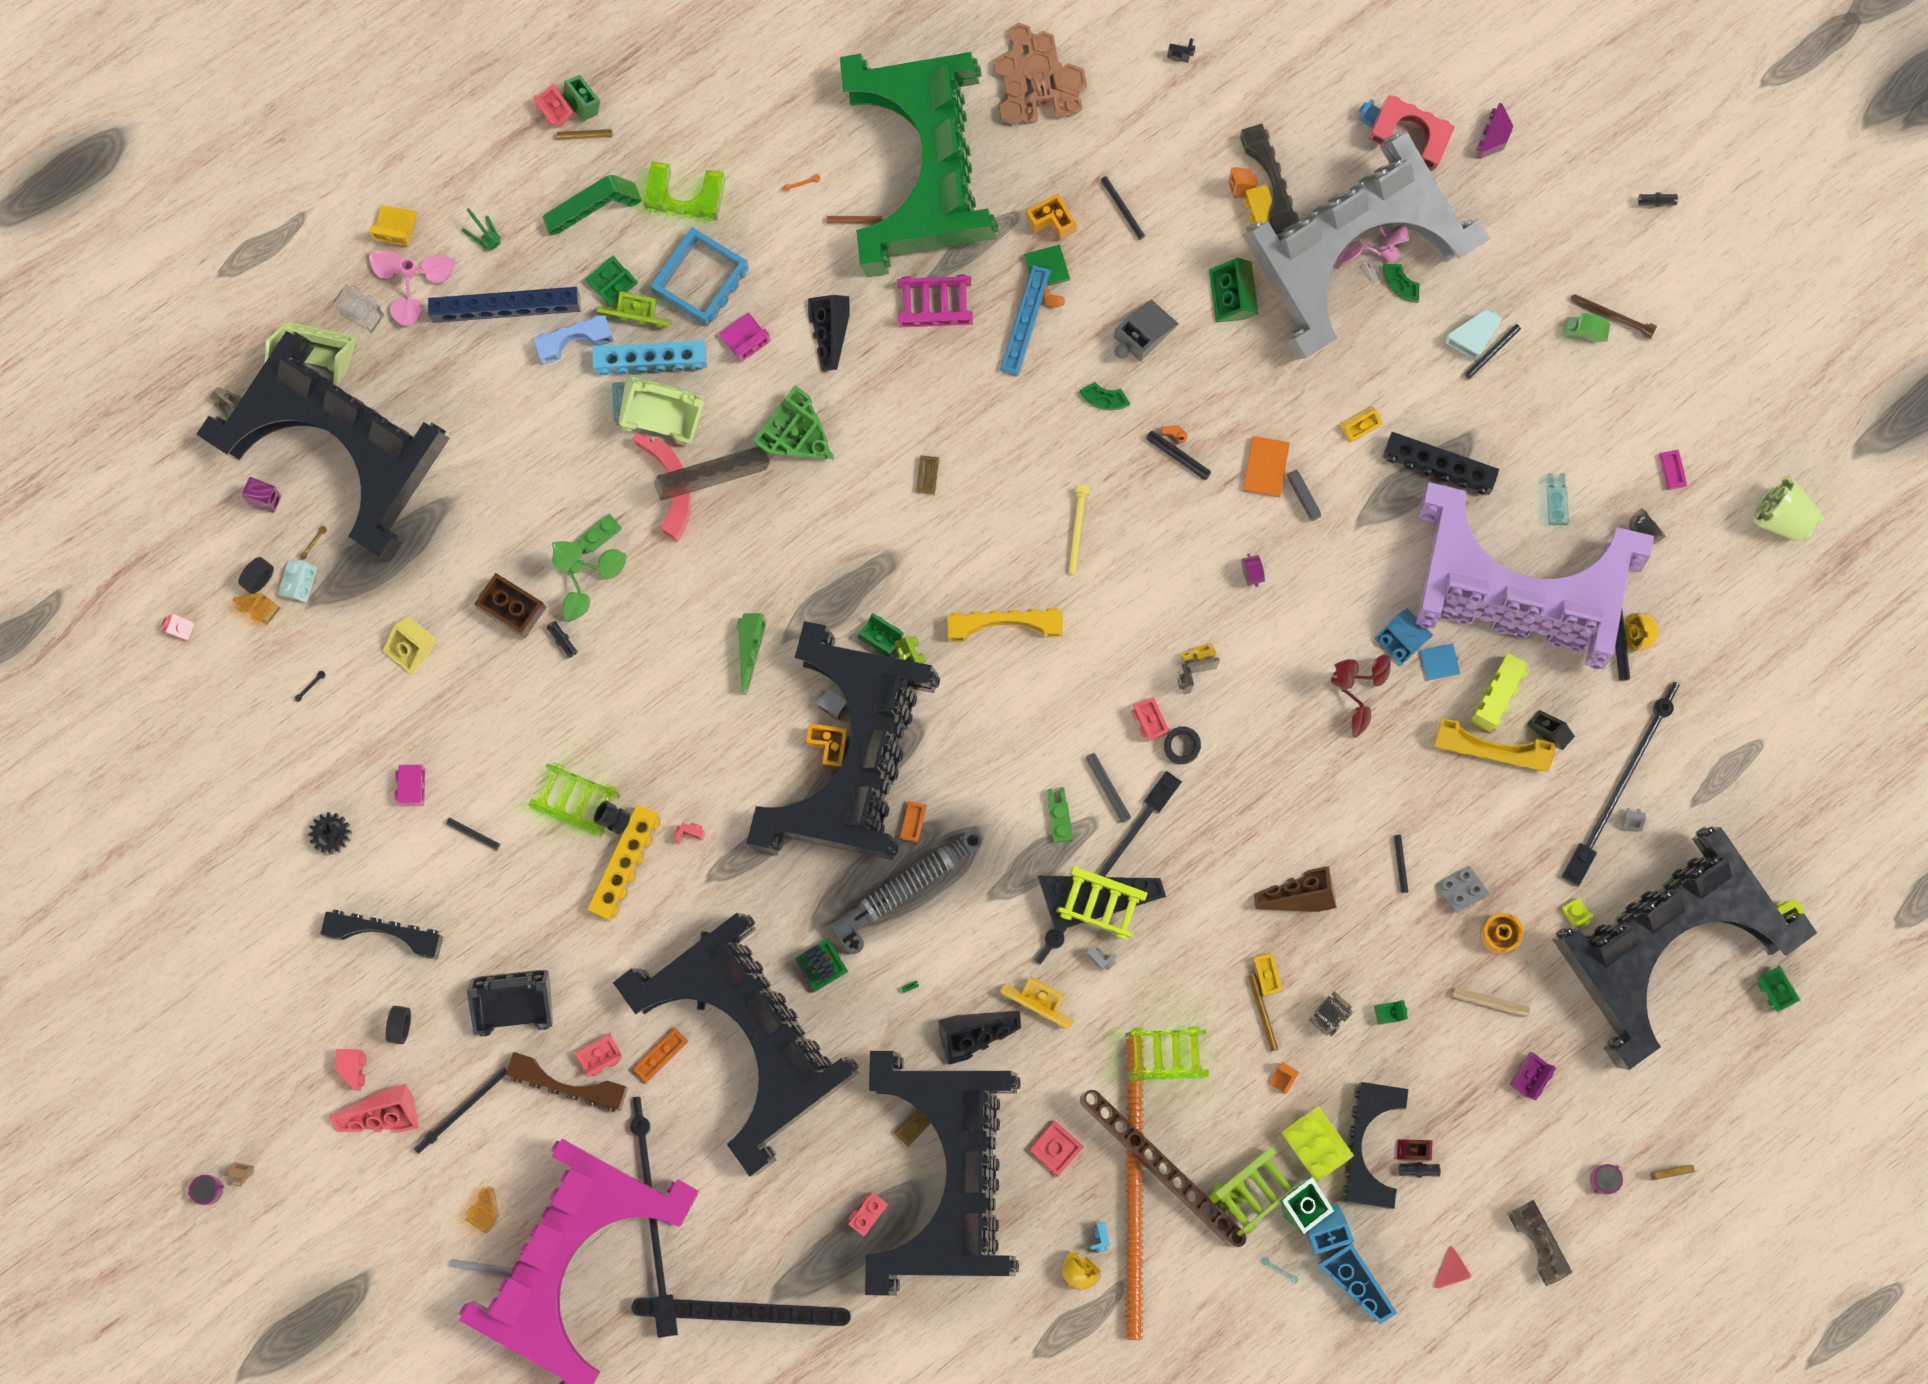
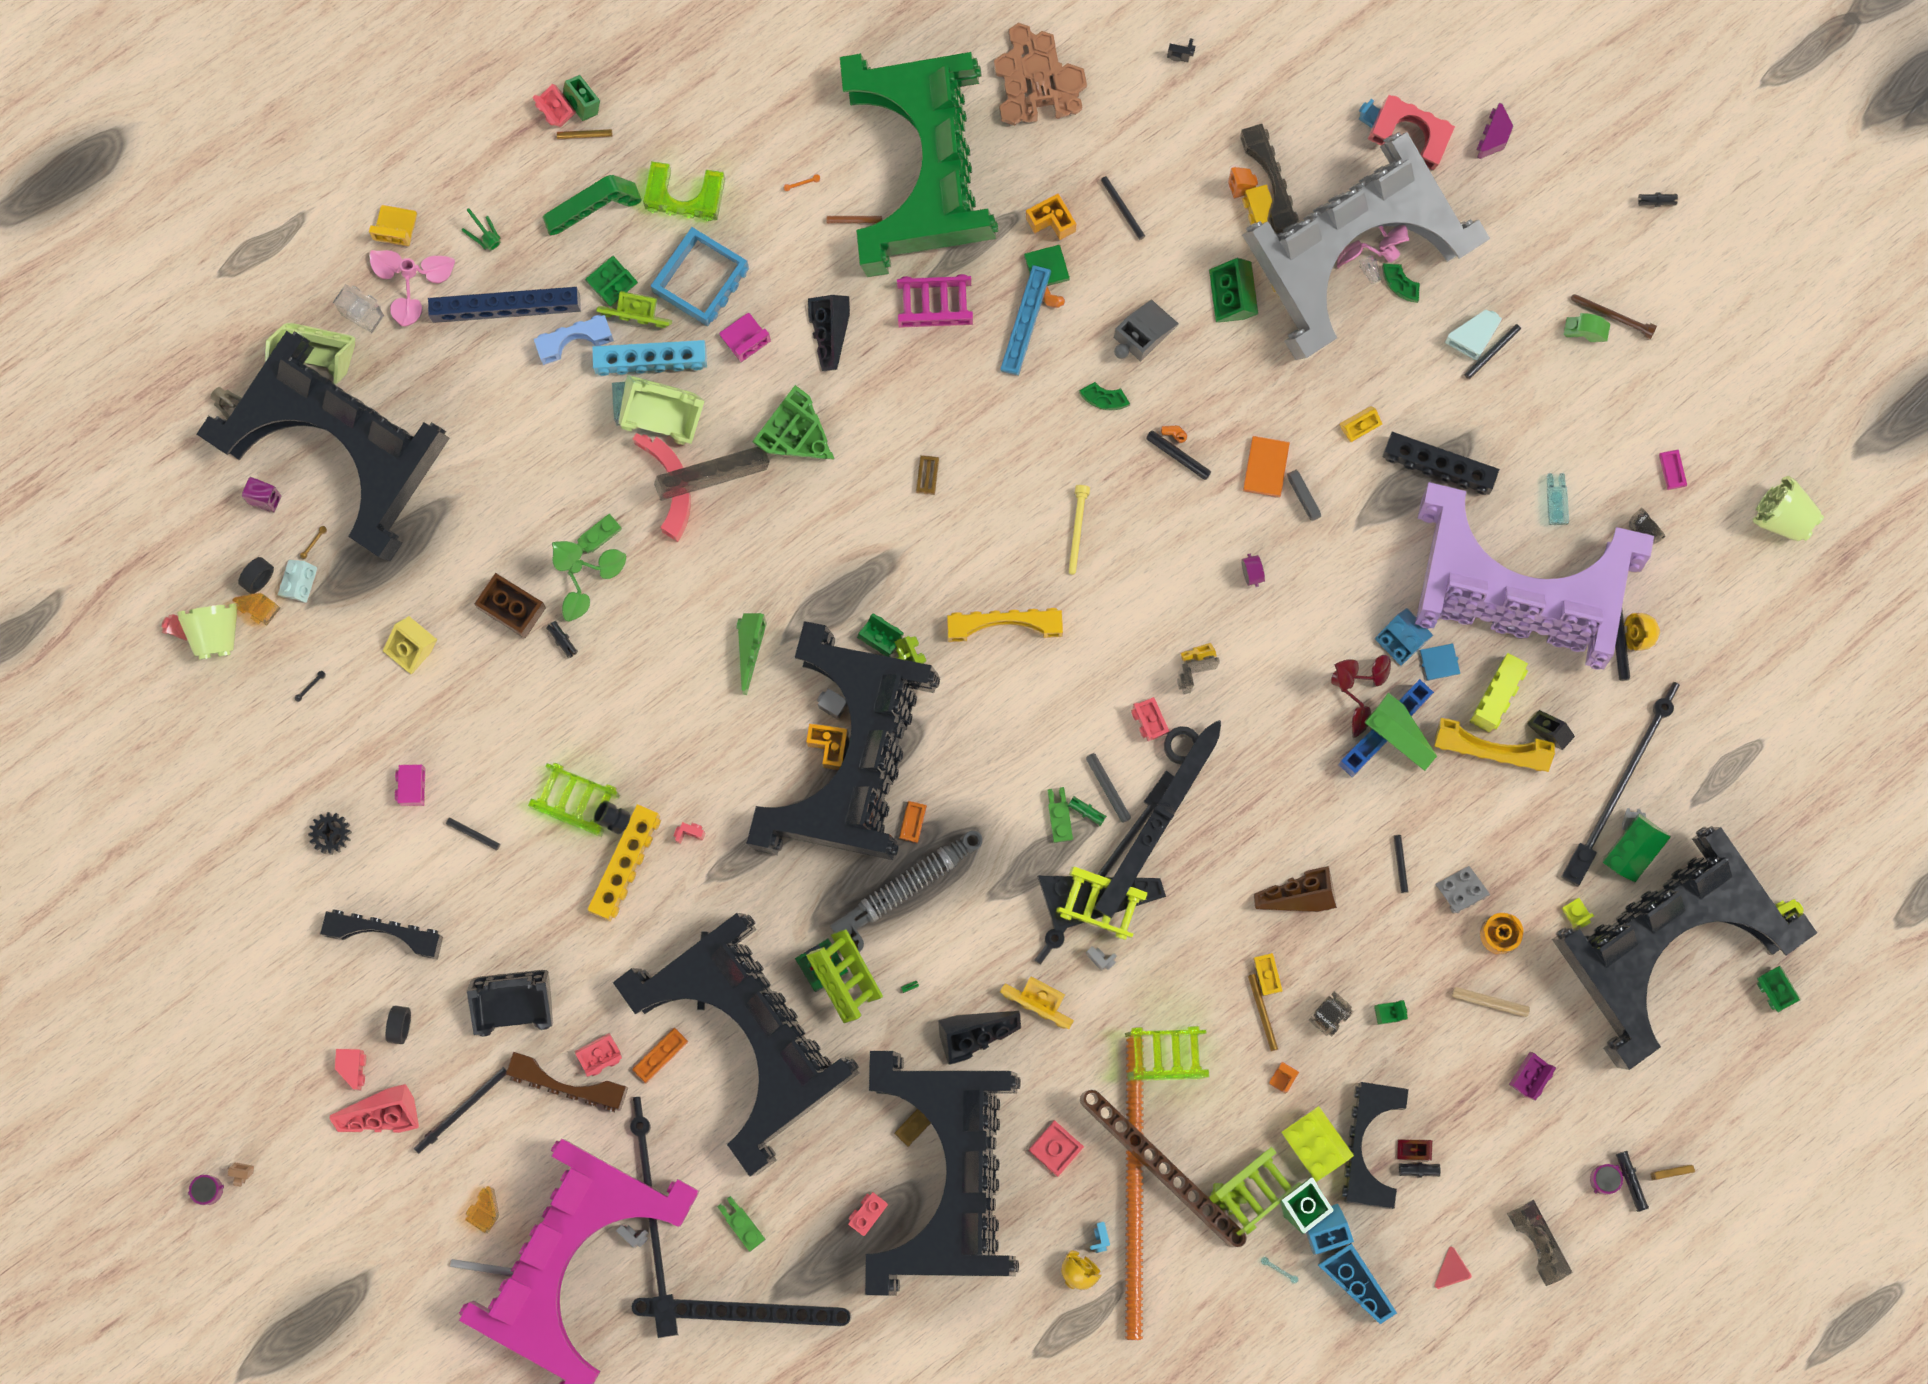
none -> yellowish green cone [177,603,237,660]
none -> light grey bracket [616,1225,649,1248]
none -> bright green hinge [717,1196,766,1252]
none -> lime fence [806,929,883,1023]
none -> green pin [1068,796,1107,826]
none -> black piece [1095,720,1221,919]
none -> blue arch [1338,679,1434,778]
none -> bright green wedge [1364,693,1437,771]
none -> green slope [1603,813,1671,882]
none -> black pin [1616,1150,1649,1212]

